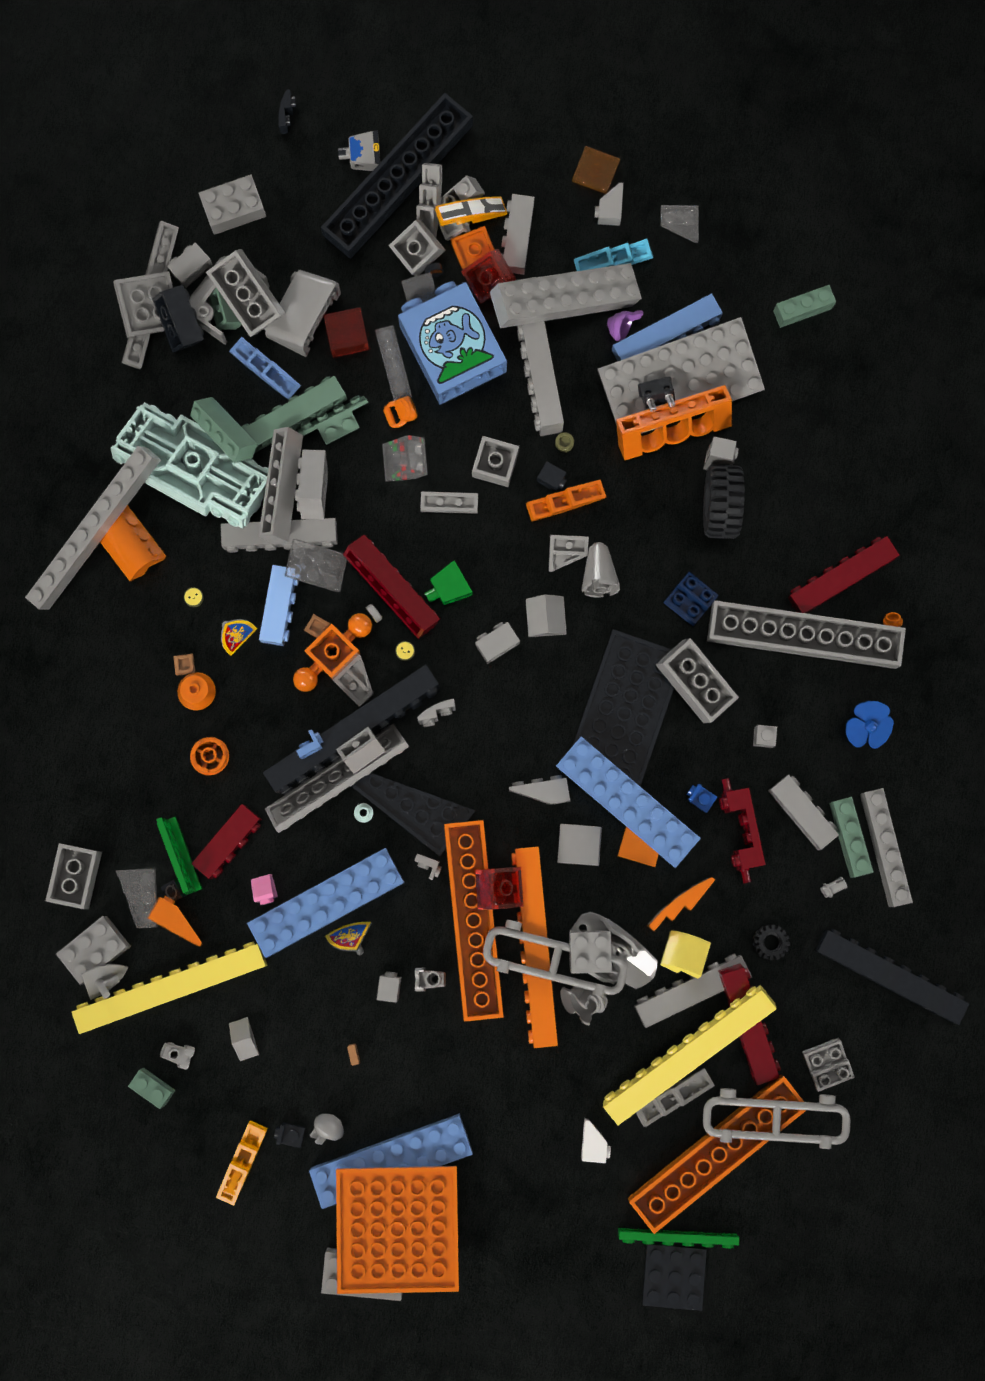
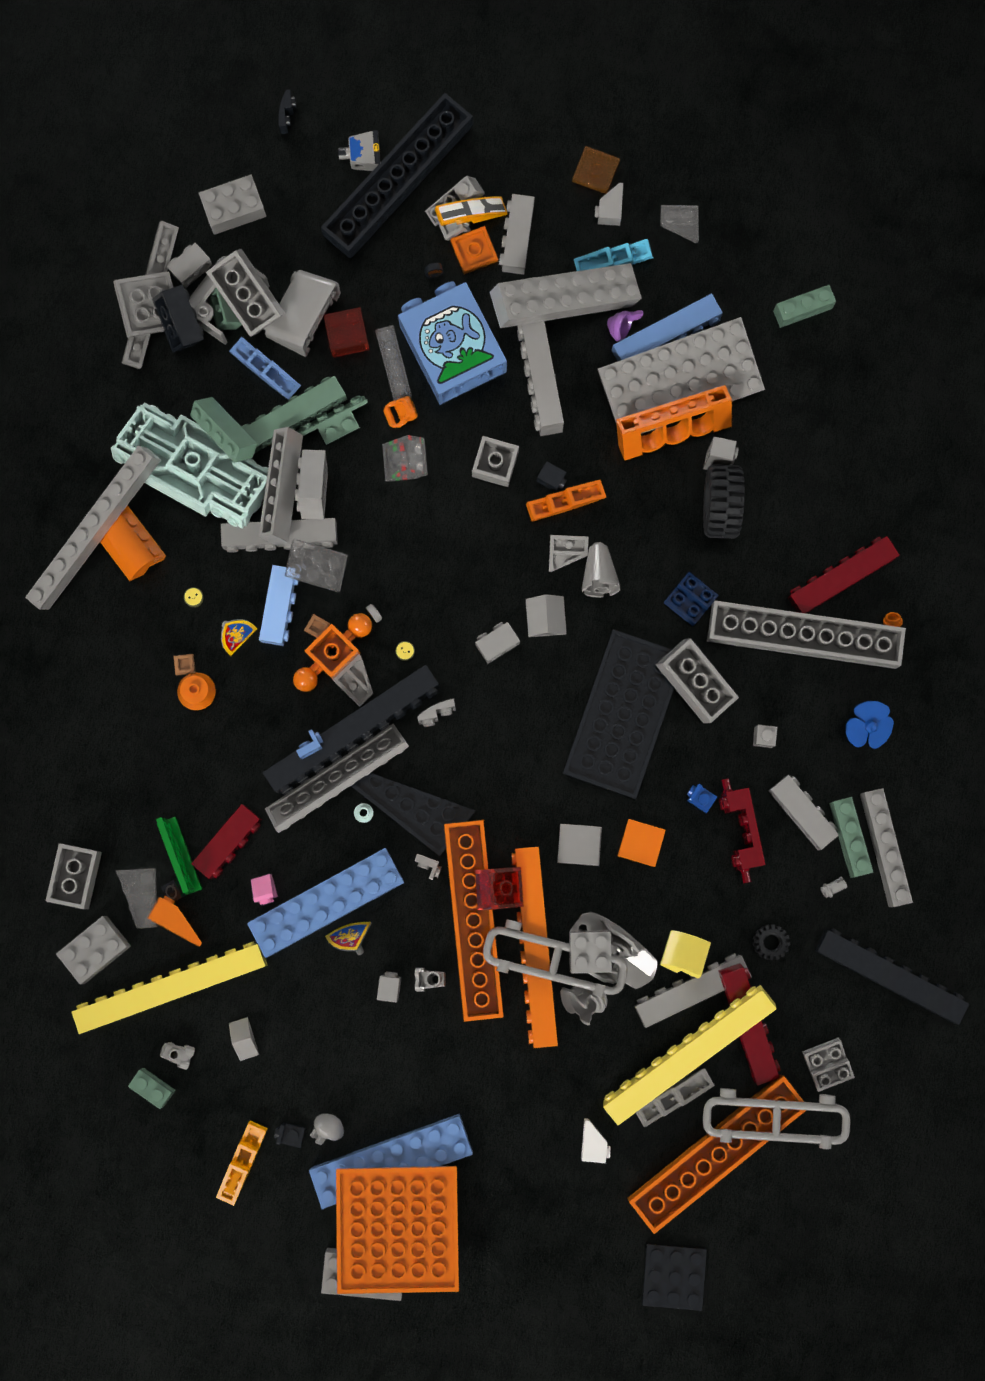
light grey shield [81,964,128,1000] -> none
orange cone [190,737,229,775] -> none
light grey brick [336,727,386,774] -> none
dark red brick [343,535,440,639] -> none
medium nougat tile [347,1043,360,1066] -> none
light grey brick [388,220,445,275] -> none
clear piece [401,272,436,303] -> none
light grey slope [416,163,442,237] -> none
light grey plate [421,492,478,514] -> none
green torso [424,560,472,605] -> none
clear red brick [461,249,516,304] -> none
light grey slope [509,775,570,805] -> none
olive tile [555,432,574,452] -> none
medium blue brick [556,737,701,868] -> none
green plate [618,1228,739,1248] -> none
black piece [638,376,675,412] -> none
orange slope [647,877,715,931] -> none

